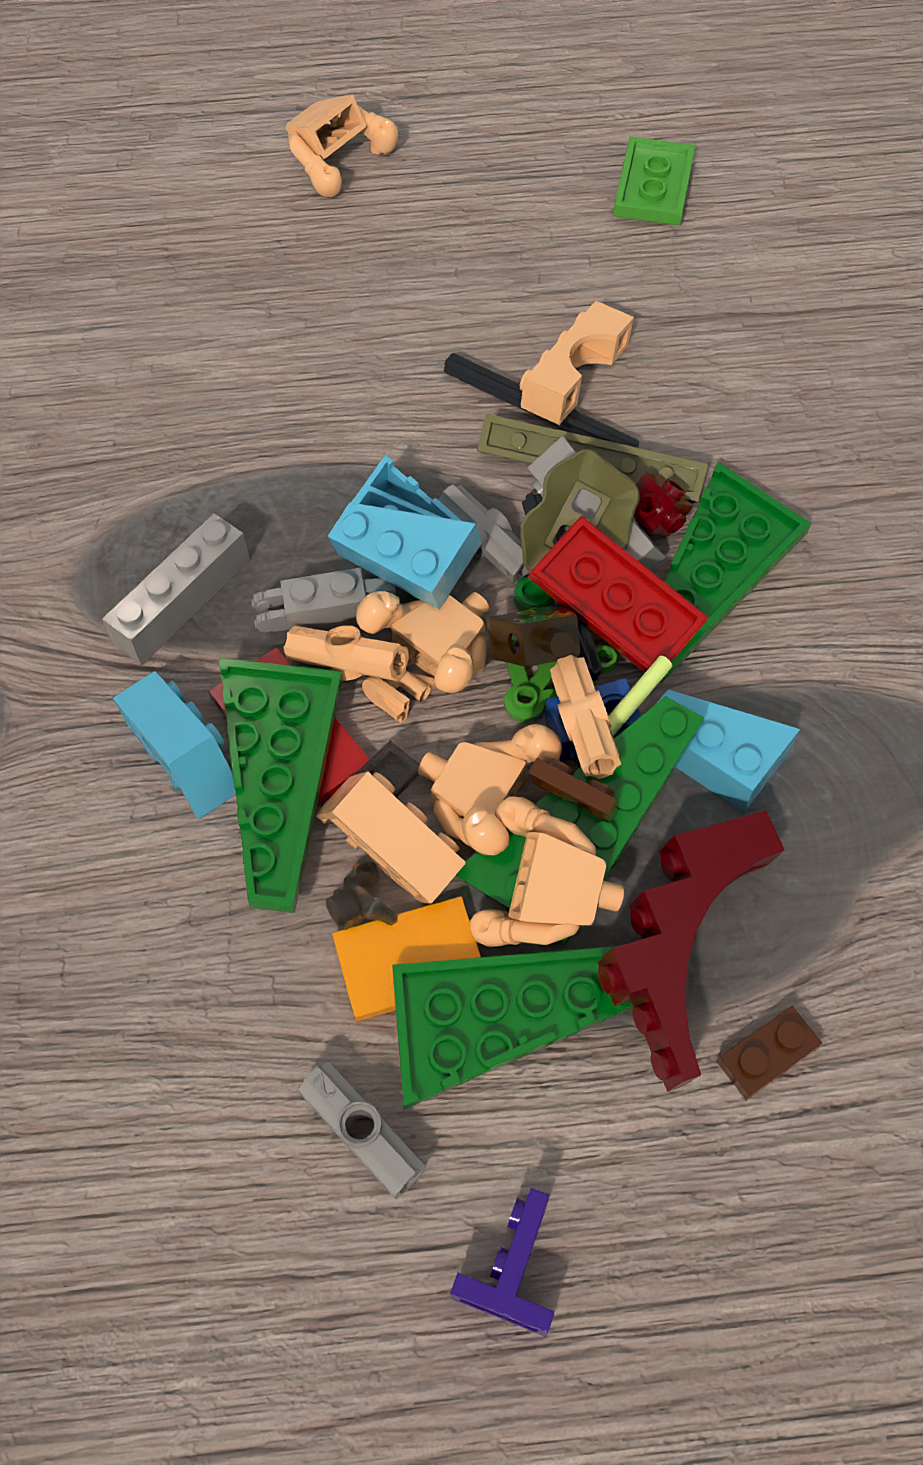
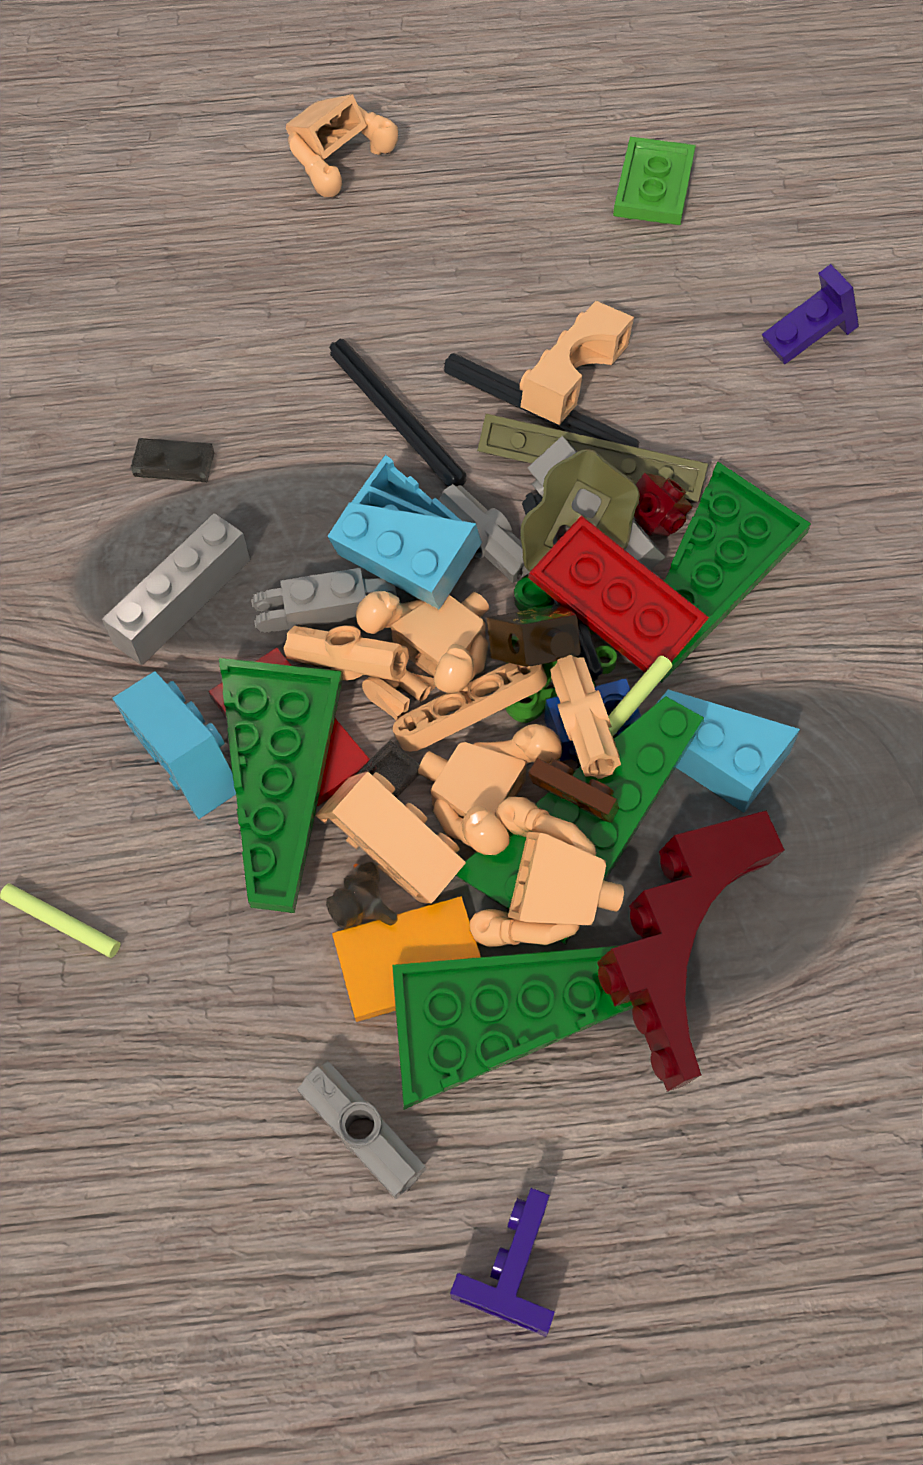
reddish brown plate [717,1005,823,1101] -> none
none -> yellowish green bar [0,883,120,958]
none -> clear smoke plate [131,438,214,482]
none -> black axle [329,338,466,487]
none -> light nougat beam [393,663,548,752]
none -> dark purple bracket [762,264,859,365]

